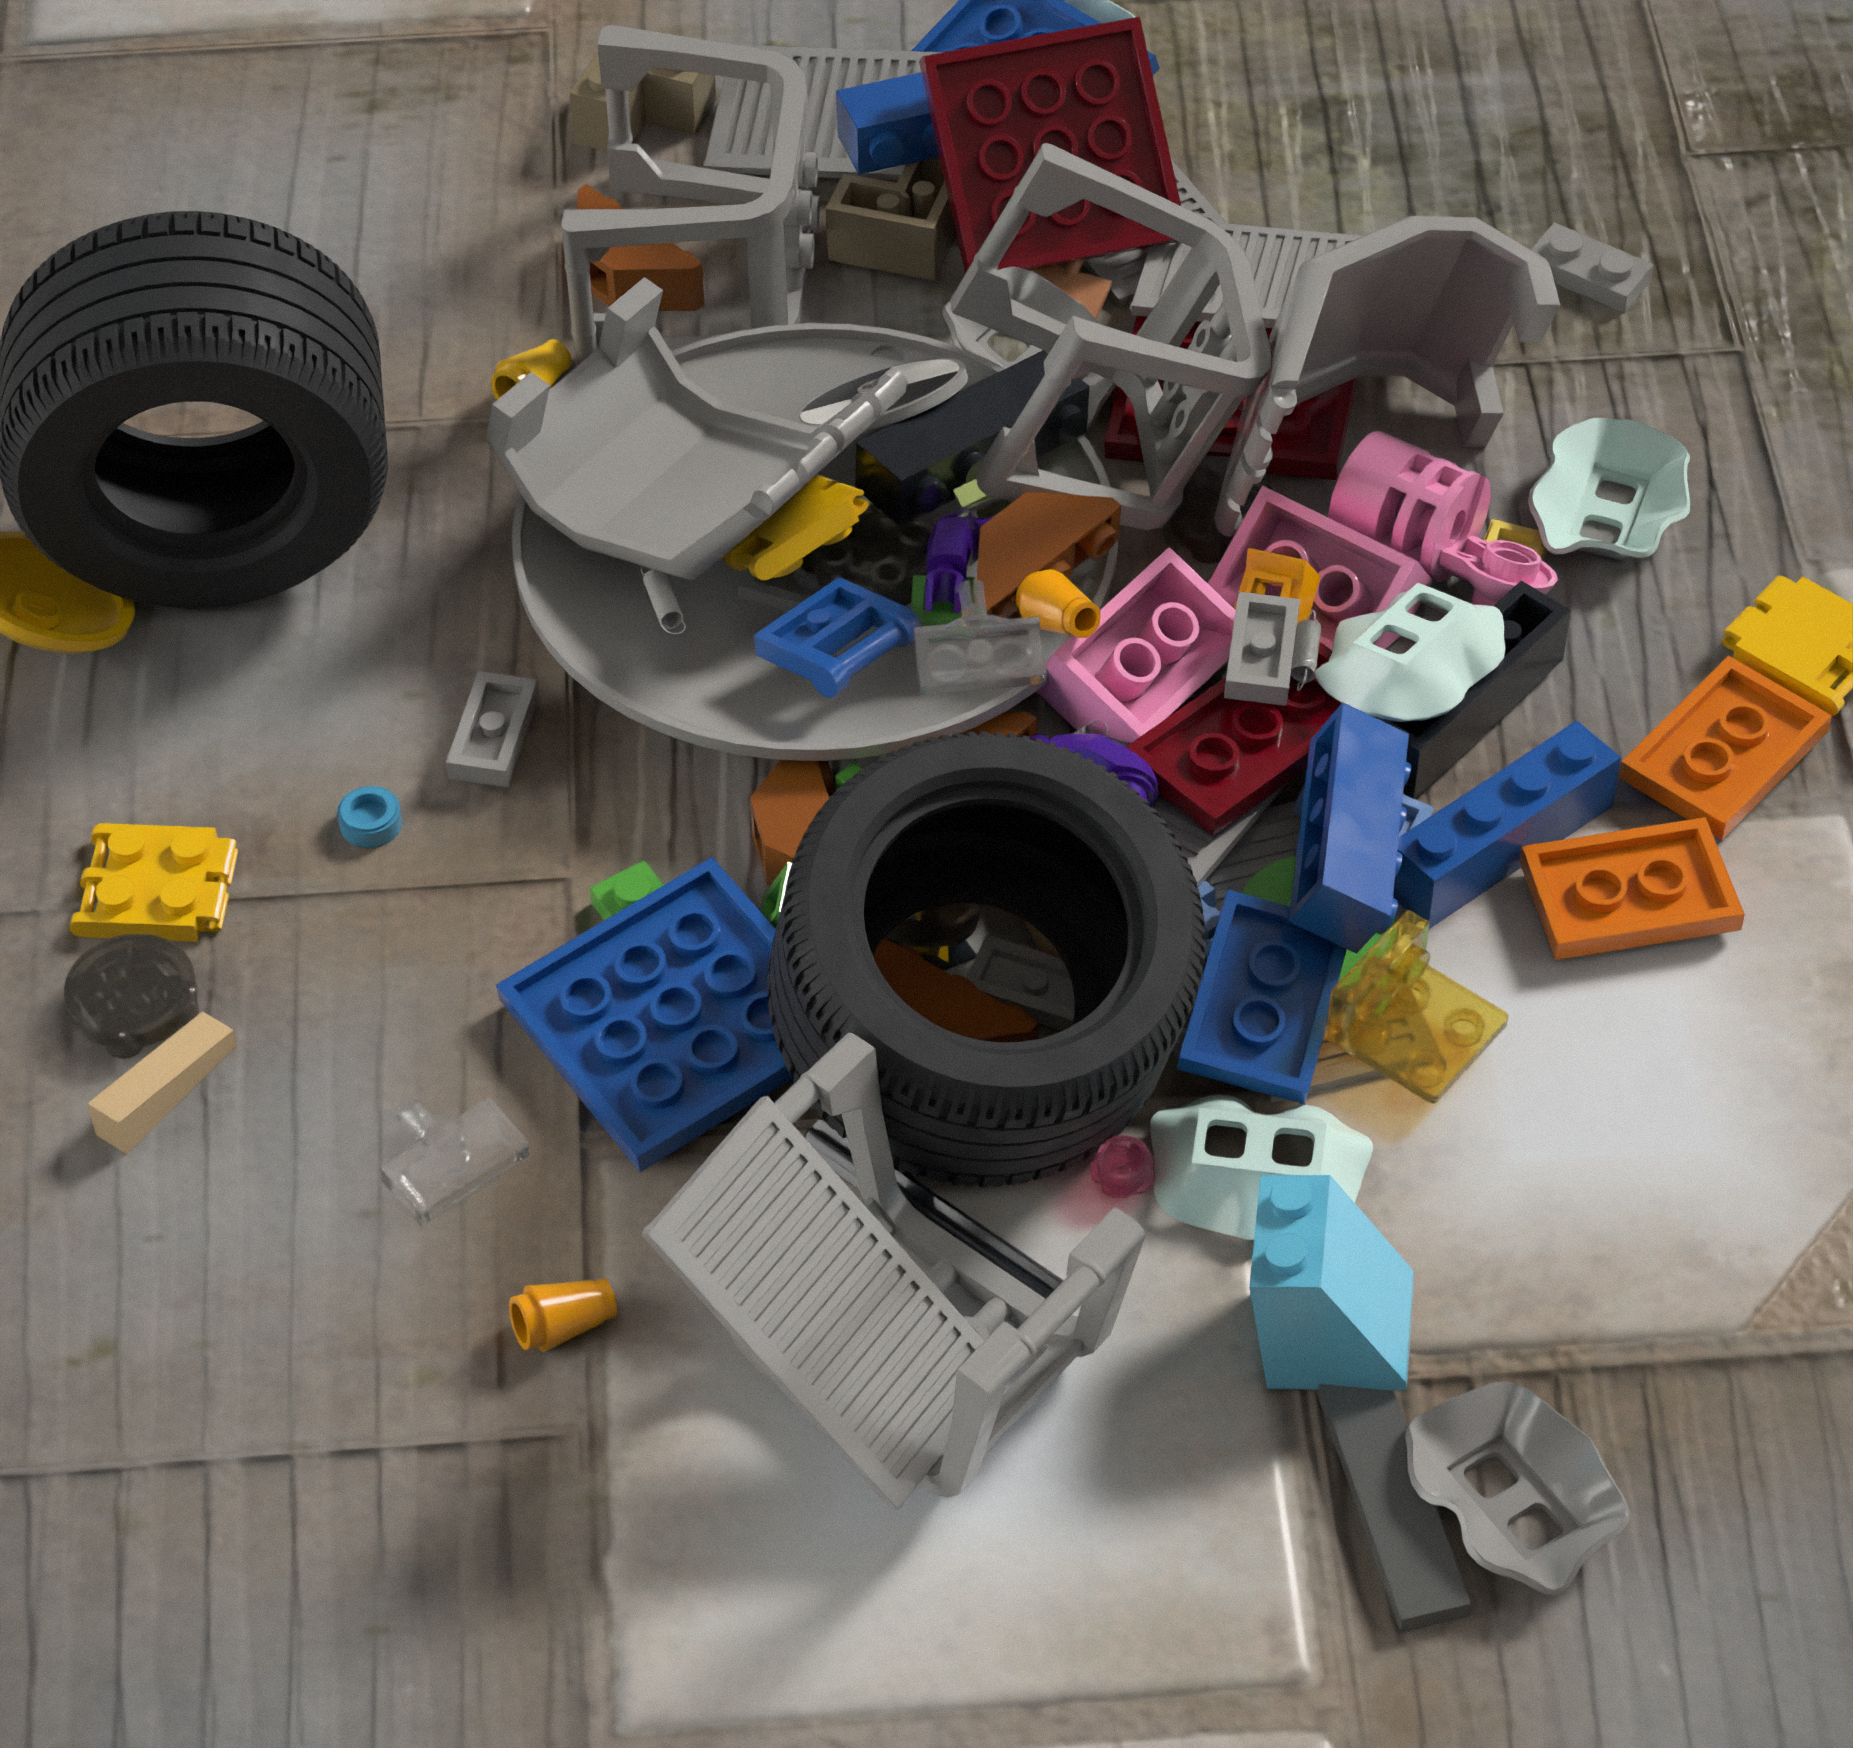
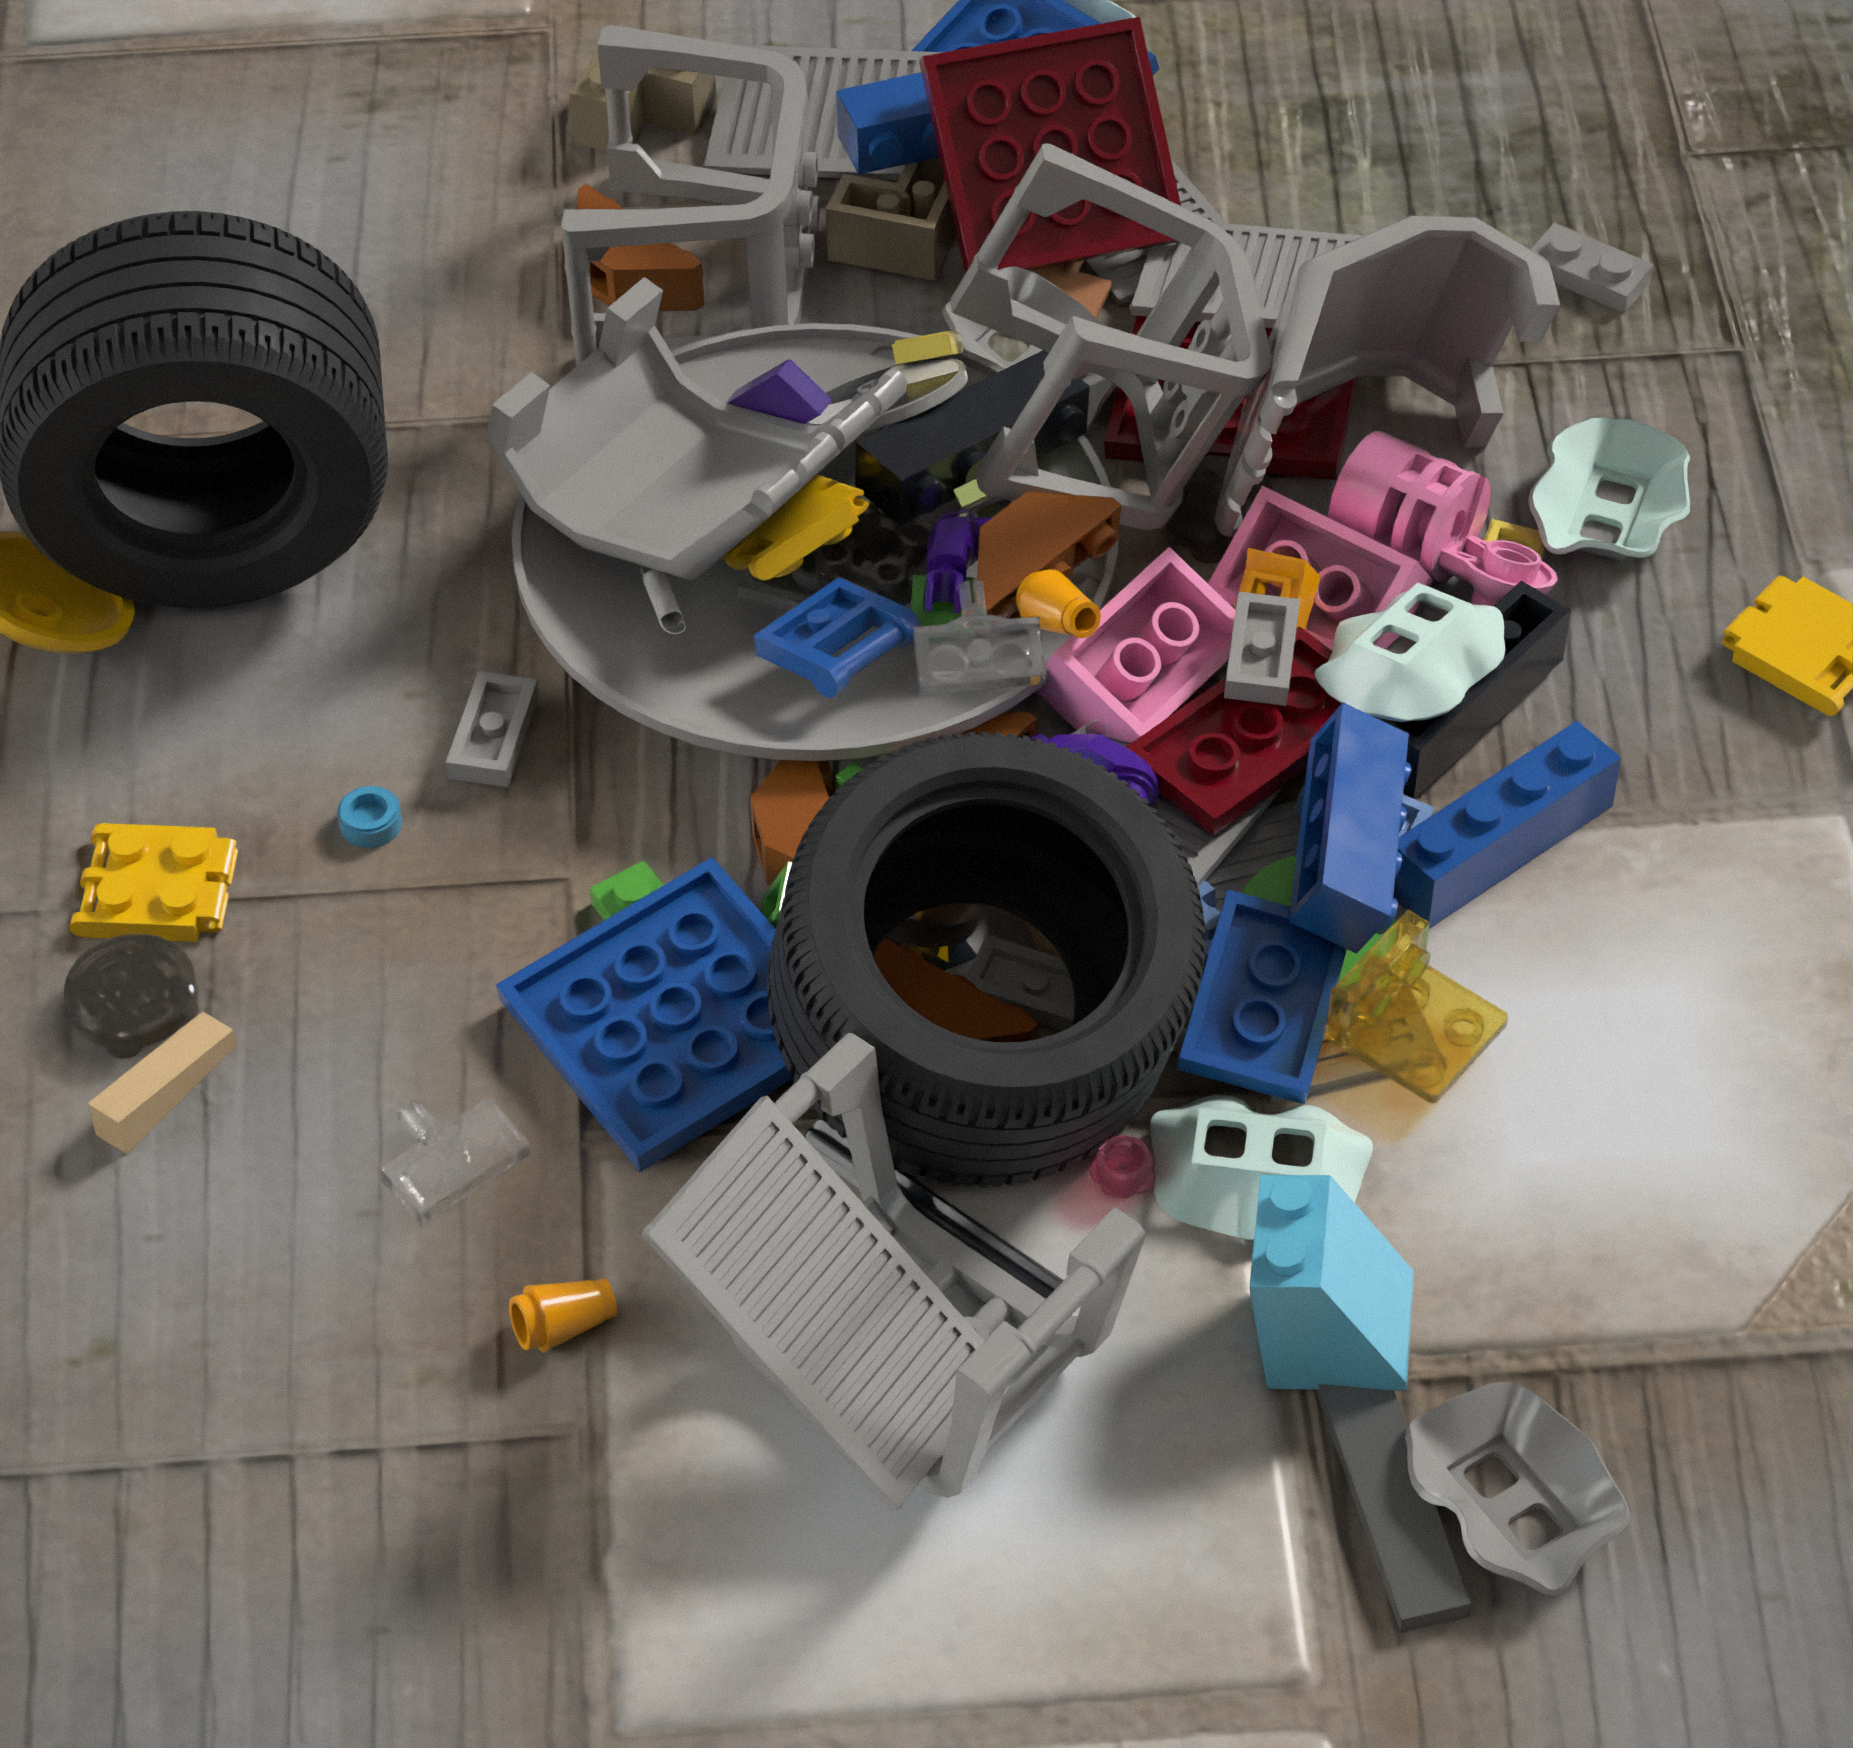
yellow cone [490,339,572,400] -> none
white piece [1291,610,1321,691] -> none
orange plate [1519,817,1745,960] -> none
orange plate [1618,655,1832,840] -> none
none -> dark purple tile [726,359,832,424]
none -> light yellow tile [892,330,964,365]

